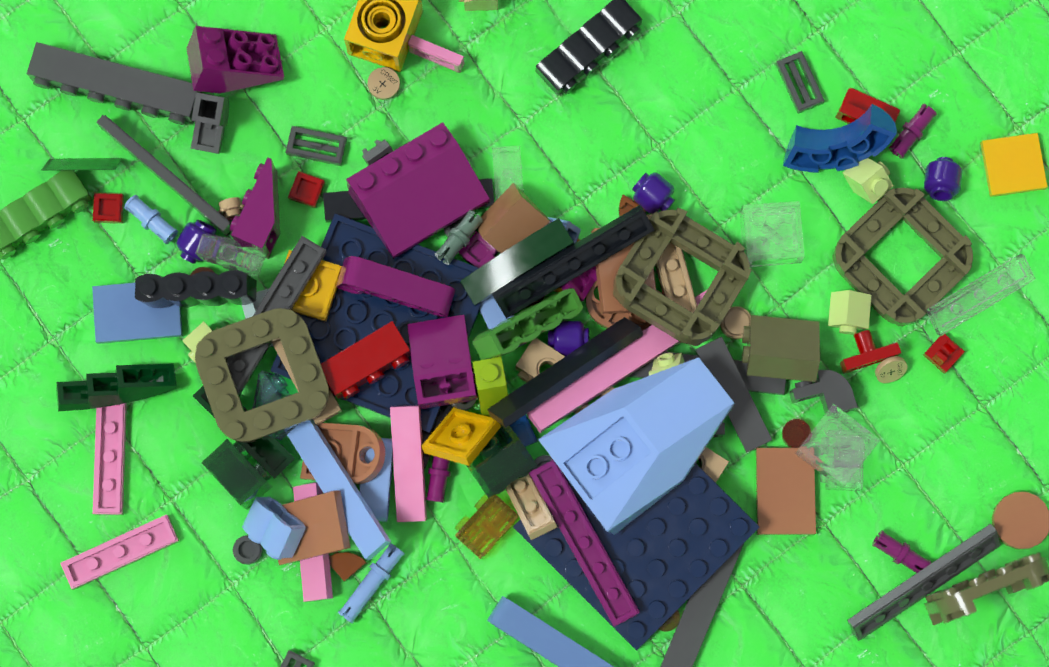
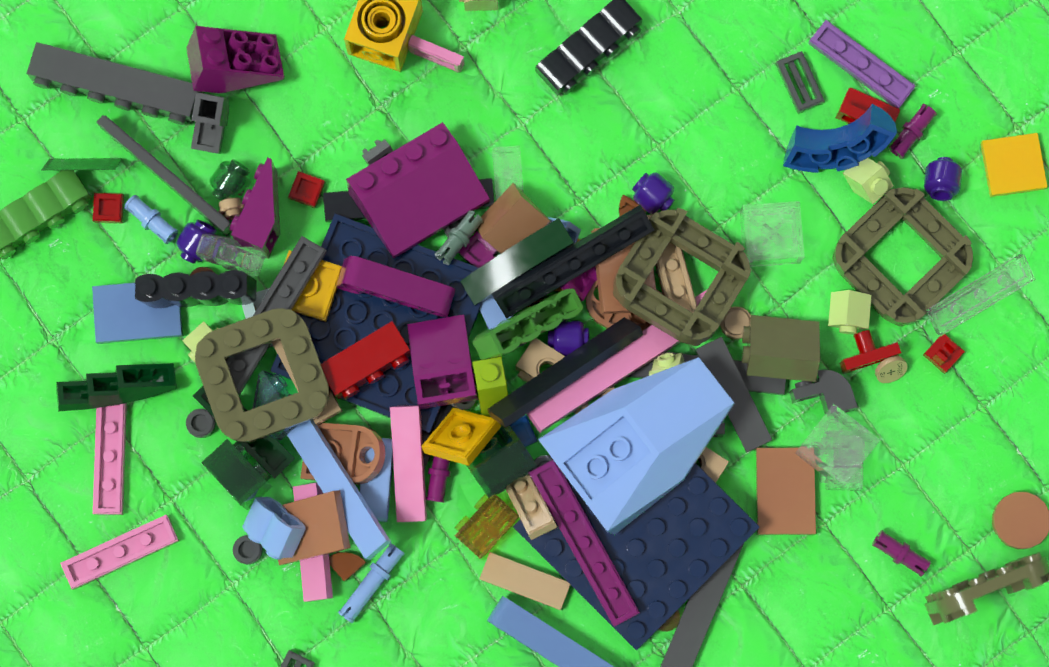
dark grey tile [285,126,347,166] -> none
tan piece [368,67,400,100] -> none
clear red tile [781,419,811,448] -> none
dark grey tile [847,524,1001,641] -> none
none -> dark grey tile [186,409,216,438]
none -> clear green head [209,159,252,201]
none -> tan tile [479,552,570,611]
none -> medium lavender tile [808,20,916,109]

